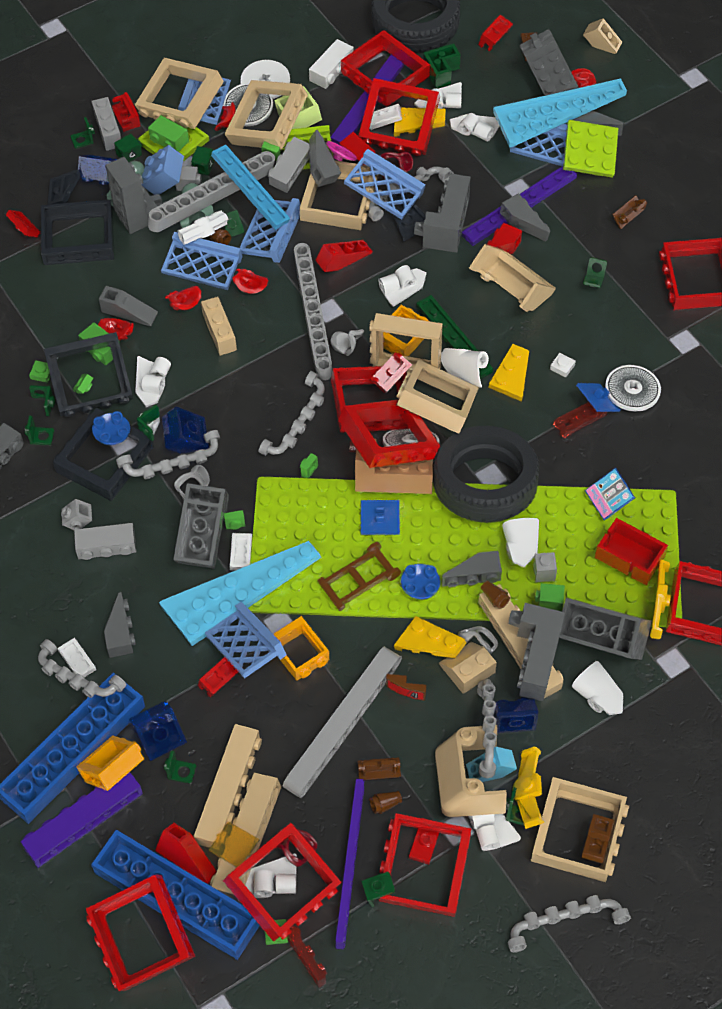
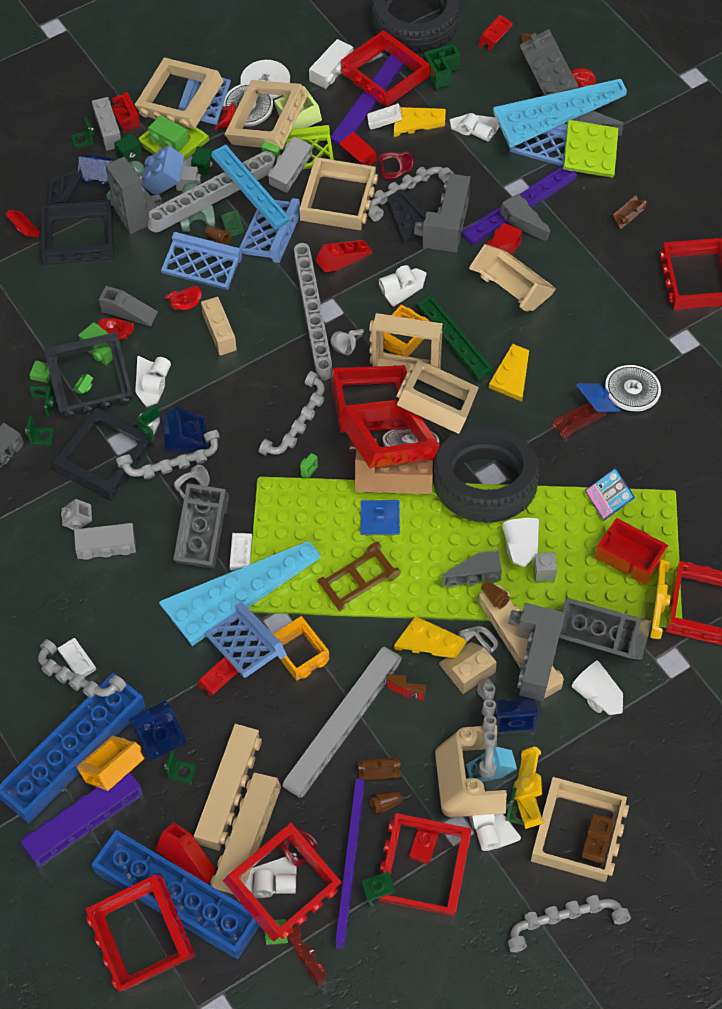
blue dish [92,411,130,445] -> none
dark grey slope [104,592,136,658] -> none
white piece [178,210,228,245] -> none
clear yellow piece [209,822,260,868] -> none
bright green plate [224,510,245,530] -> none
red hat [232,269,268,293] -> none
dark grey slope [309,130,341,187] -> none
dark pink dish [326,141,357,162] -> none
medium blue fence [344,149,425,220] -> none
red piece [359,78,440,156] -> none
hinge [370,352,412,393] -> none
blue dish [401,564,440,600] -> none
white panel [414,82,462,109] -> none
white panel [441,348,488,387] -> none
bright green brick [535,583,565,612] -> none
white plate [550,353,575,377] -> none
tan slope [583,18,622,54] -> none
dark green bracket [583,257,607,288] -> none

